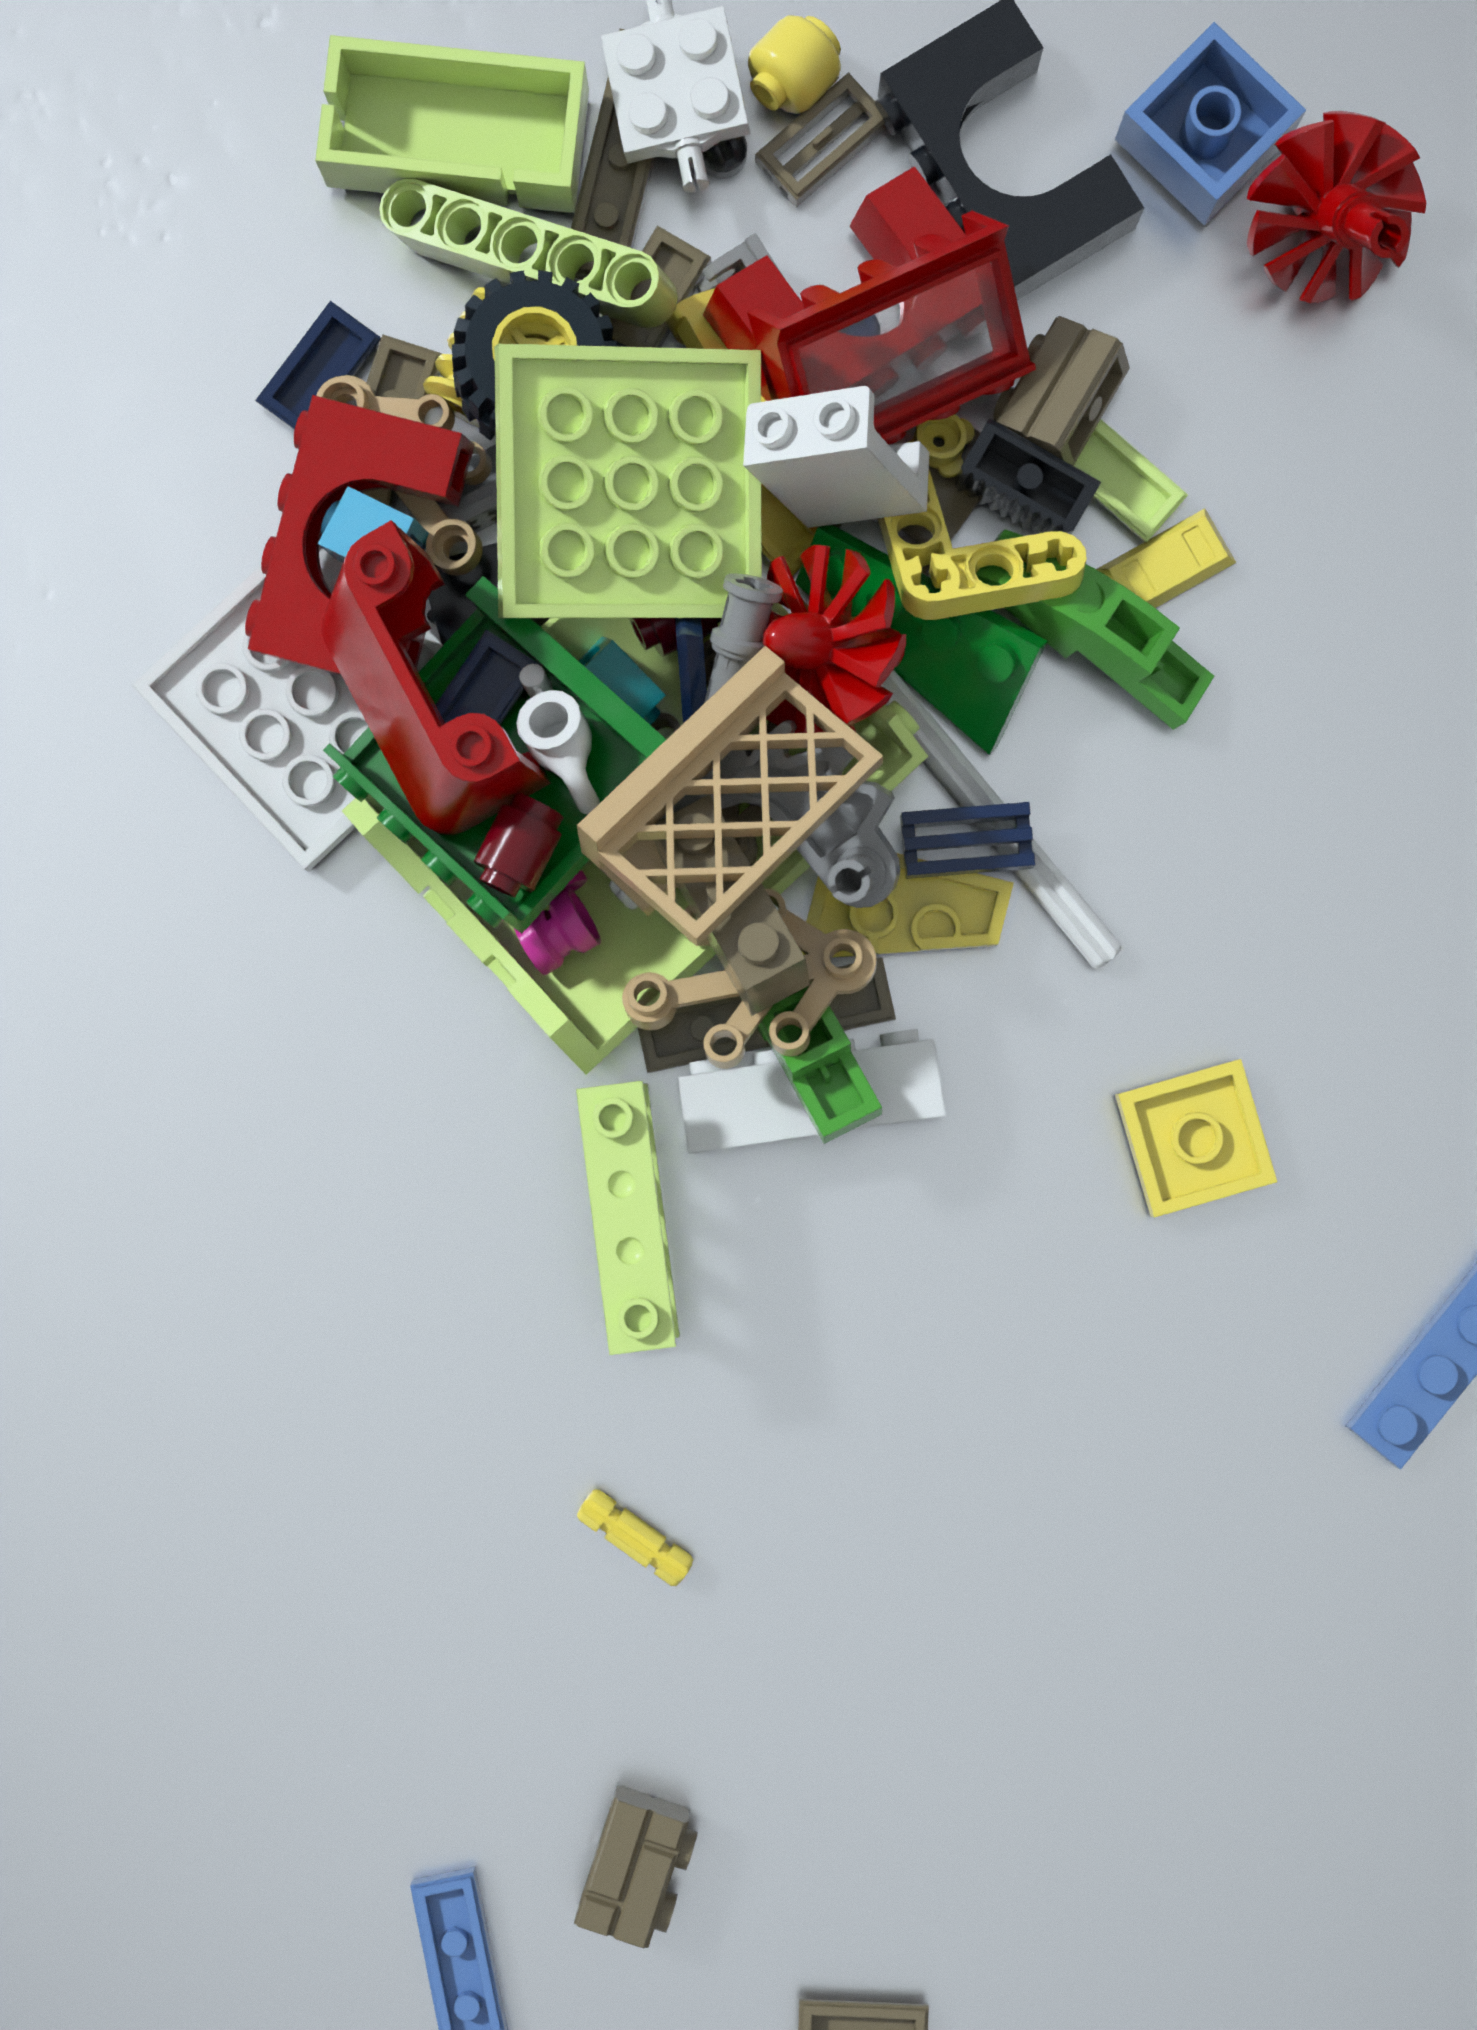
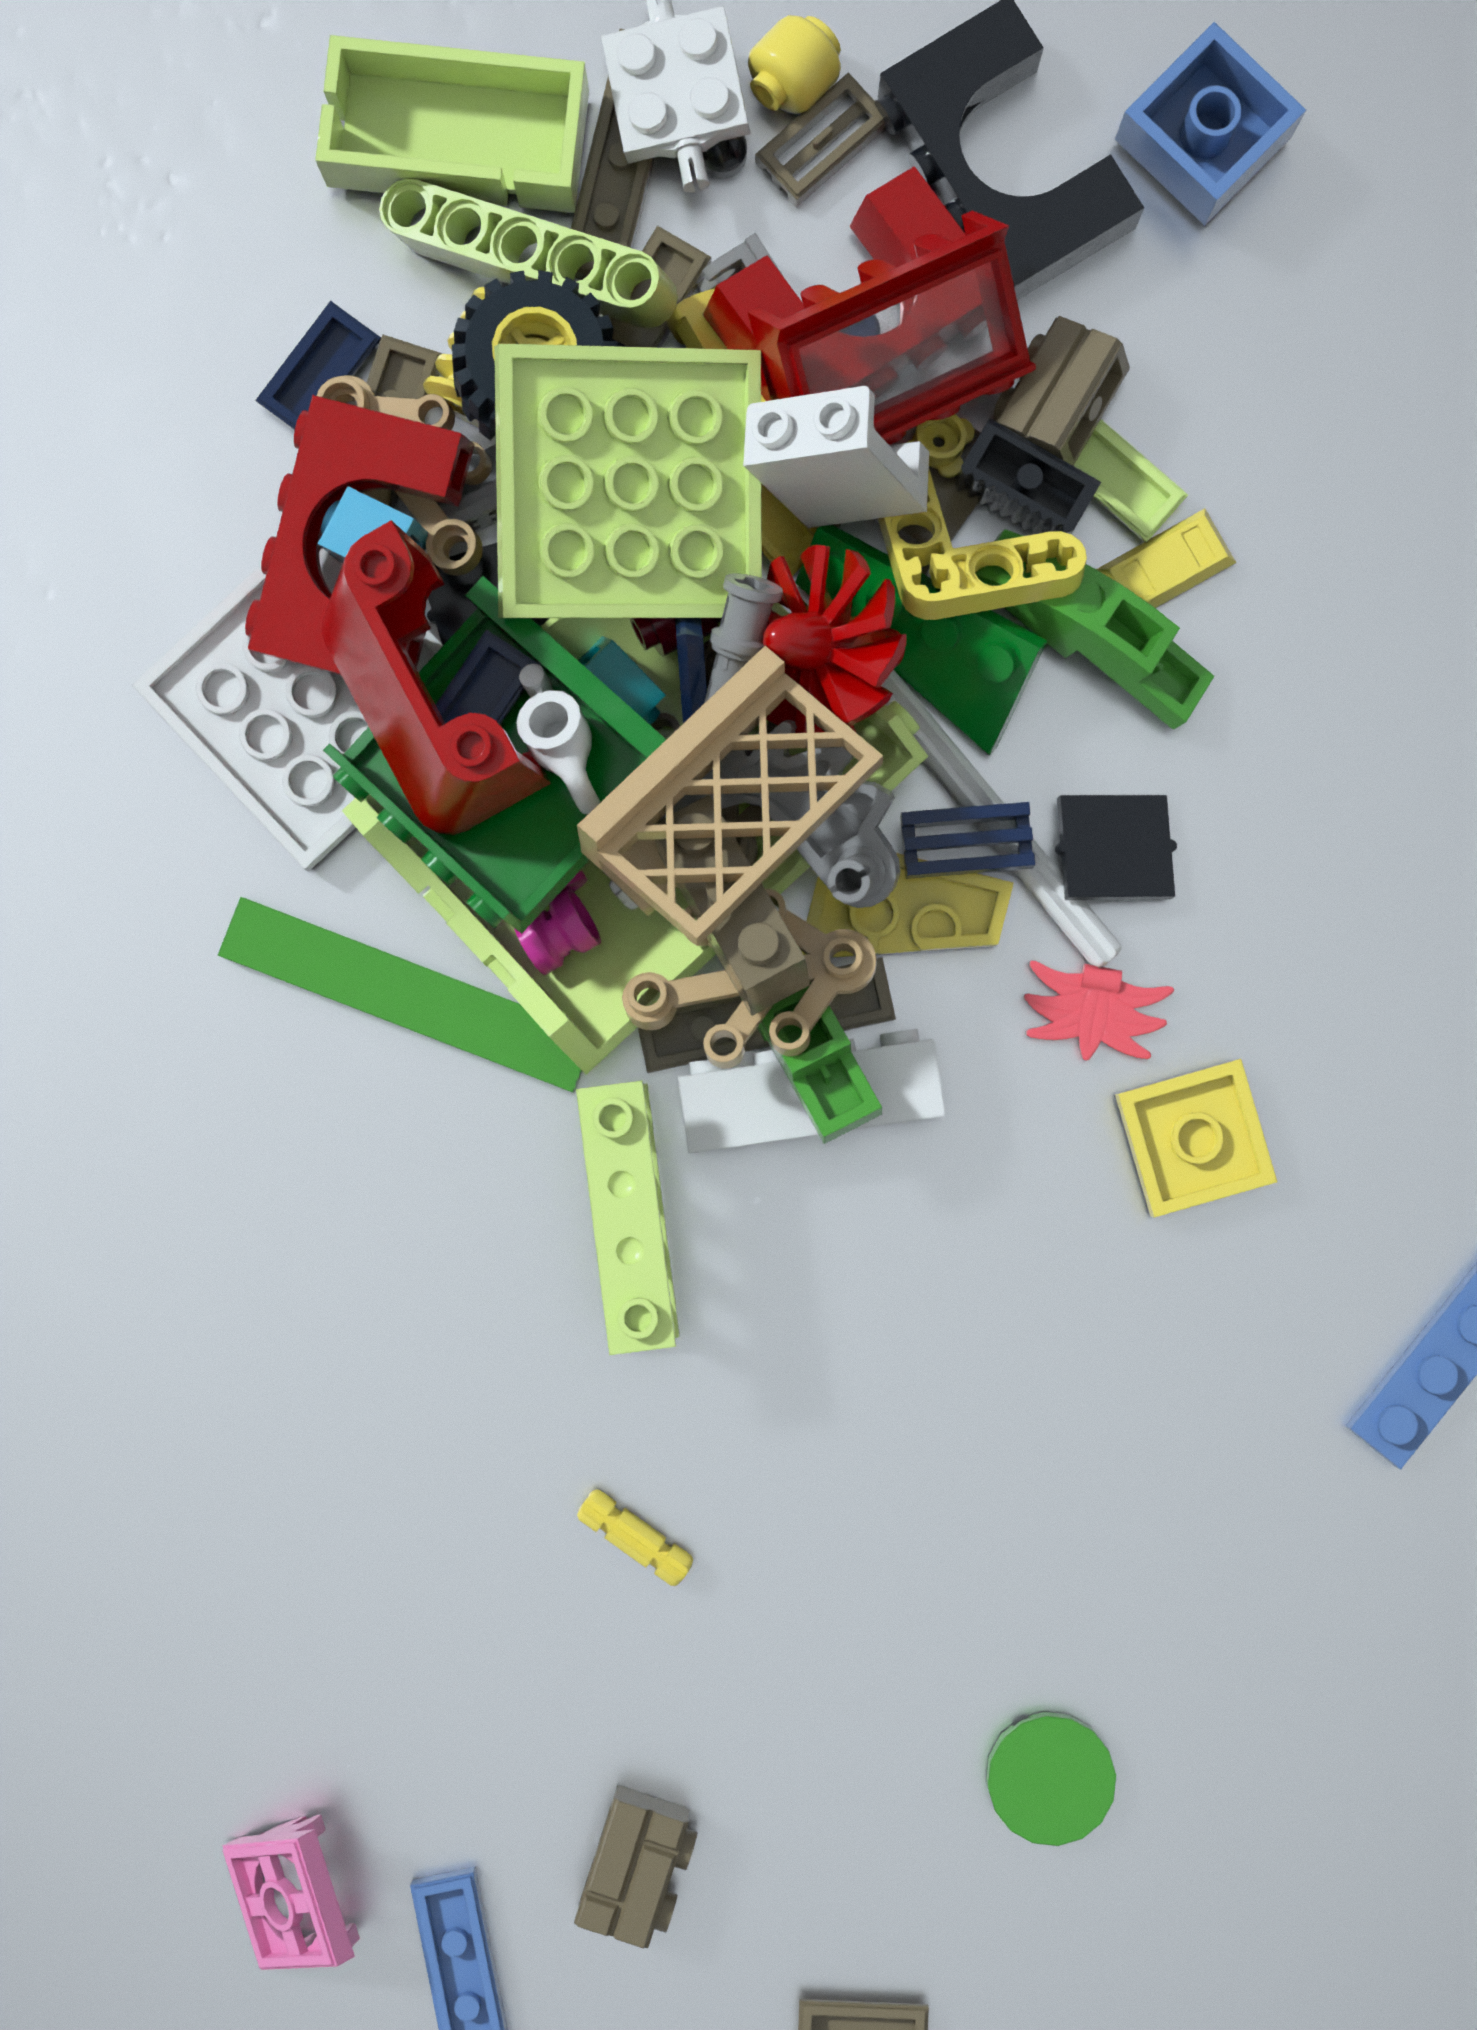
dark red brick [473,793,564,898] -> none
red piece [1247,111,1427,303] -> none
none -> bright green tile [217,897,582,1093]
none -> bright pink piece [222,1814,360,1970]
none -> bright green tile [986,1712,1116,1846]
none -> coral piece [1023,961,1174,1060]
none -> black piece [1055,795,1177,900]

